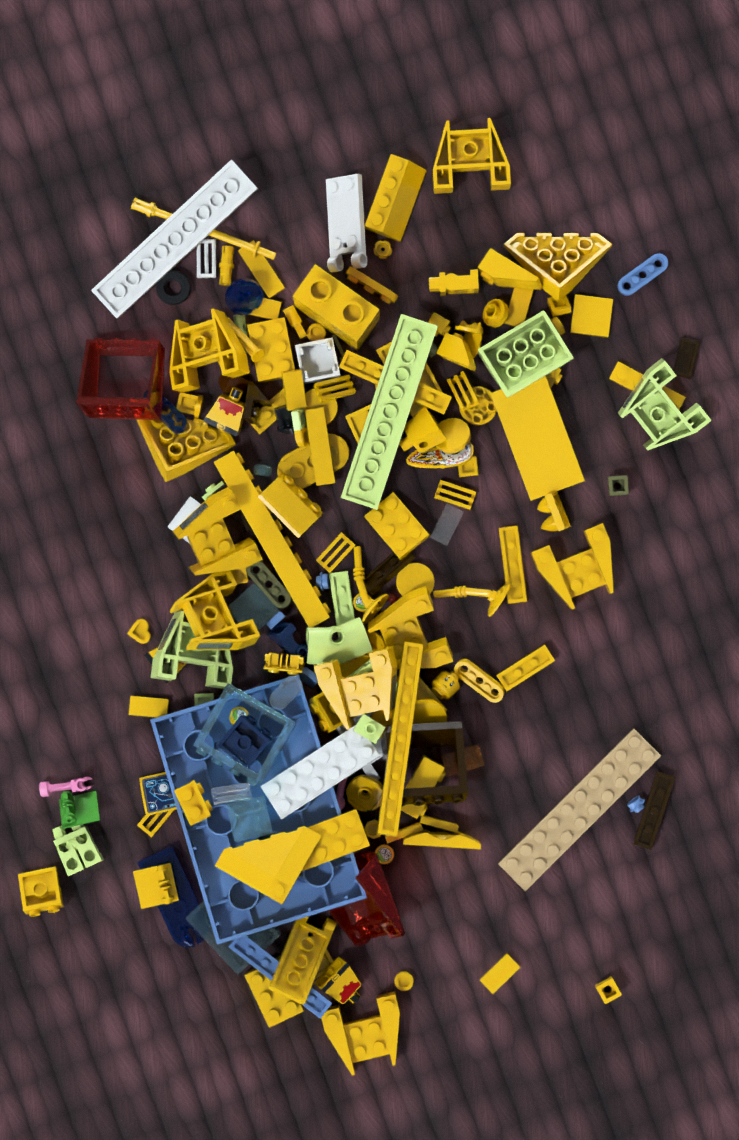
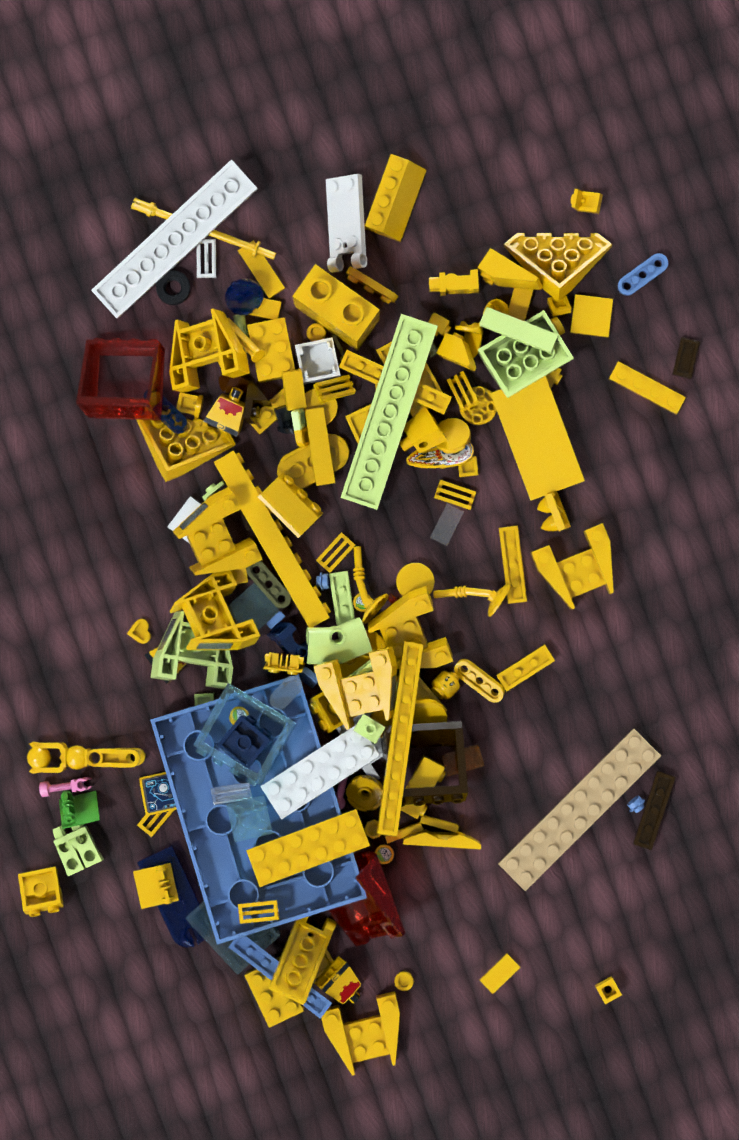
yellow tile [129,696,169,718] -> none
yellow bracket [174,780,213,826] -> none
yellow slope [215,826,321,905] -> none
yellow pin [219,246,234,286] -> none
clear light blue tile [253,464,272,477] -> none
yellow bar [283,305,307,339] -> none
yellow plate [364,492,430,560] -> none
dark brown tile [364,552,415,596] -> none
yellow plate [373,240,392,259] -> none
yellow wedge [433,118,511,194] -> none
olive plate [607,475,629,497] -> none
yellowish green wedge [618,358,712,450] -> none
none -> yellow piece [27,742,146,774]
none -> yellow tile [238,900,279,924]
none -> yellowish green tile [479,307,558,354]
none -> yellow bracket [571,189,603,214]

